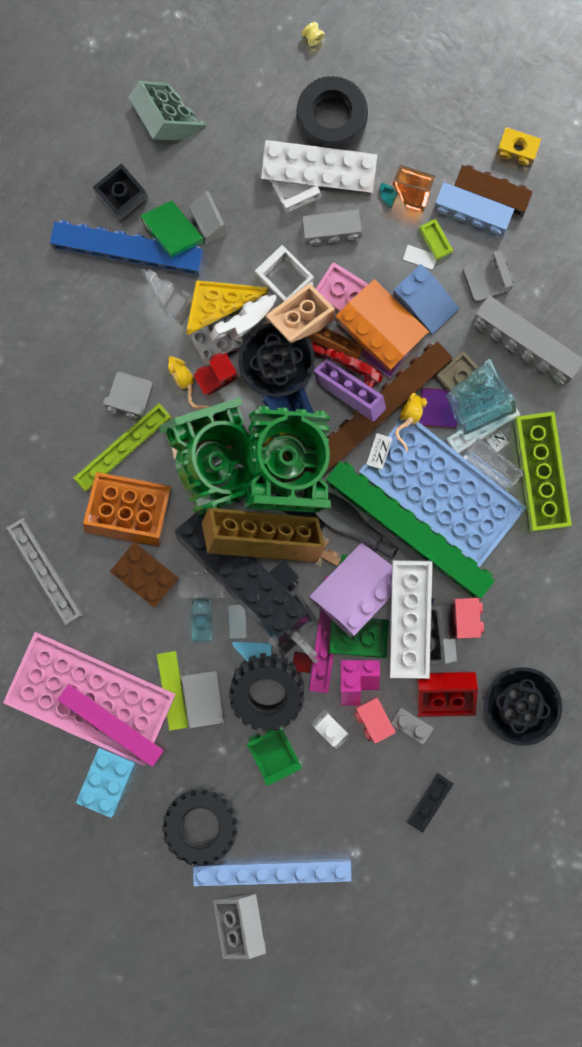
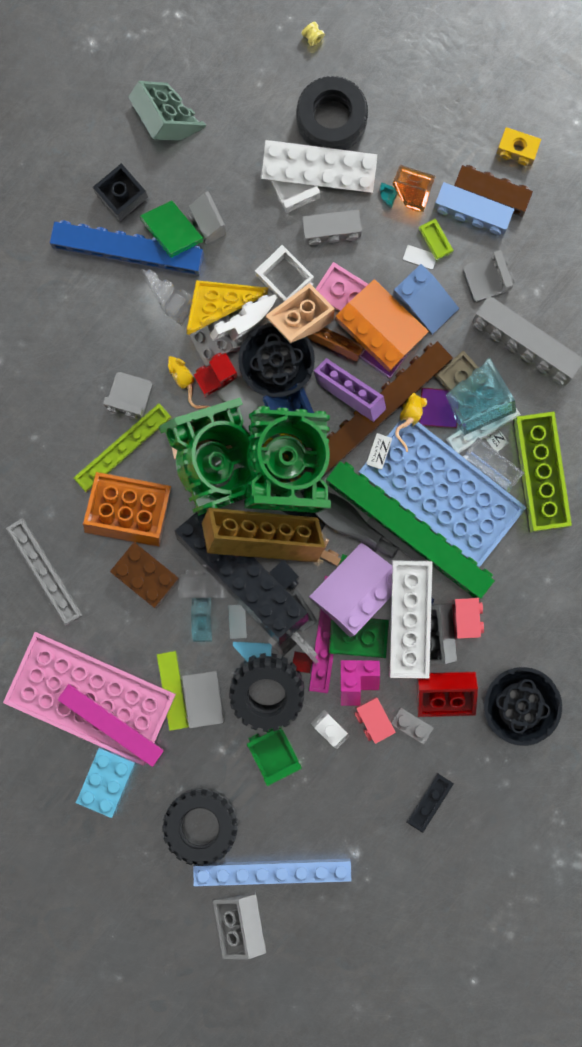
red animal [311,341,383,389] -> none

